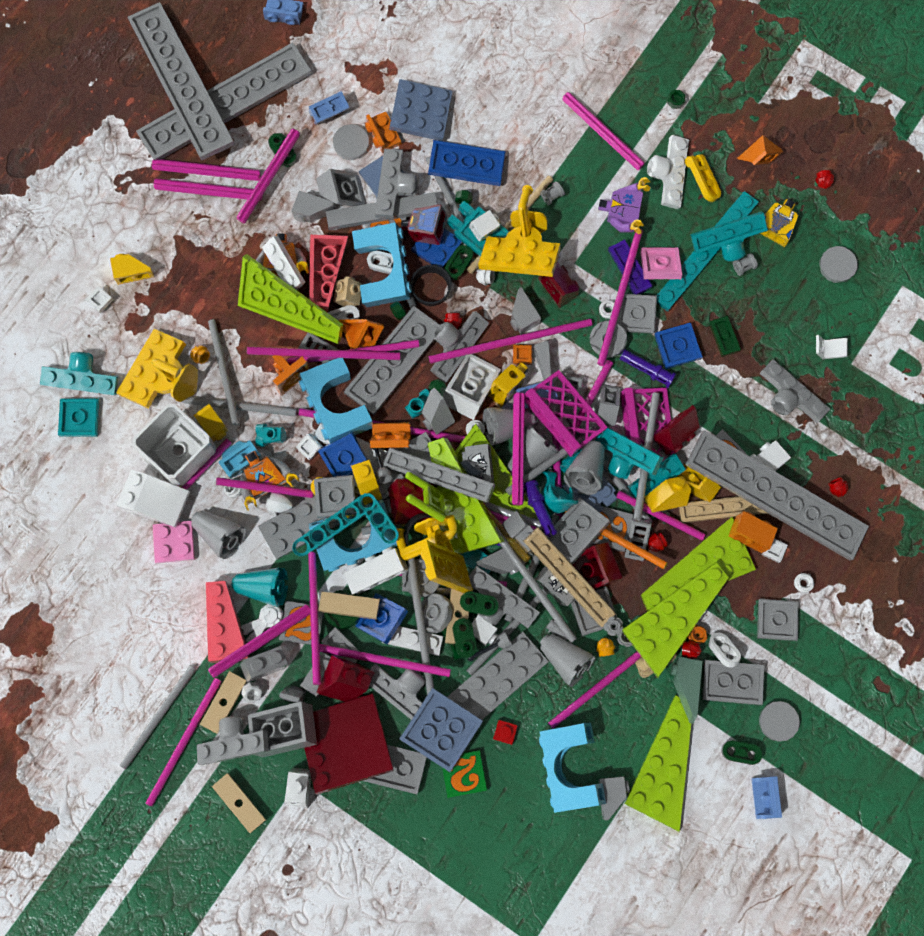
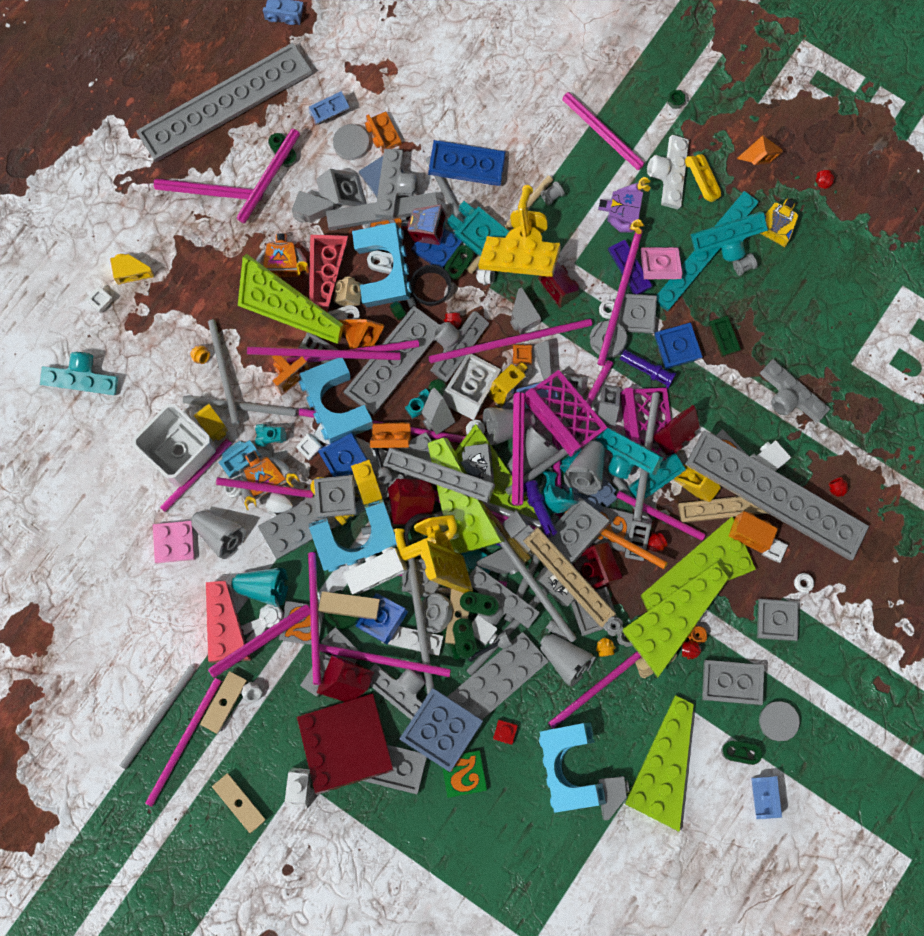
teal tile [58,399,99,437] -> none
yellow plate [116,329,198,409] -> none
white slope [117,469,190,528] -> none
light grey plate [128,2,235,161] -> none
dark pink axle [152,159,261,181] -> none
light grey plate [197,717,269,765] -> none
light grey brick [240,646,288,683] -> none
light grey brick [248,701,317,758] -> none
white plate [262,236,305,290] -> none
light grey slope [279,685,306,703] -> none
teal beam [292,493,399,556] -> none
sand blue plate [389,79,452,141] -> none
lime plate [405,472,446,522] -> none
dark green tile [455,190,473,204] -> none
white brick [469,210,500,242] -> none
yellow slope [644,476,691,513] -> none
sand green slope [671,657,702,724] -> none
white plate [709,633,741,667] -> none
white bracket [816,335,848,359] -> none
light grey tile [819,246,857,283] -> none

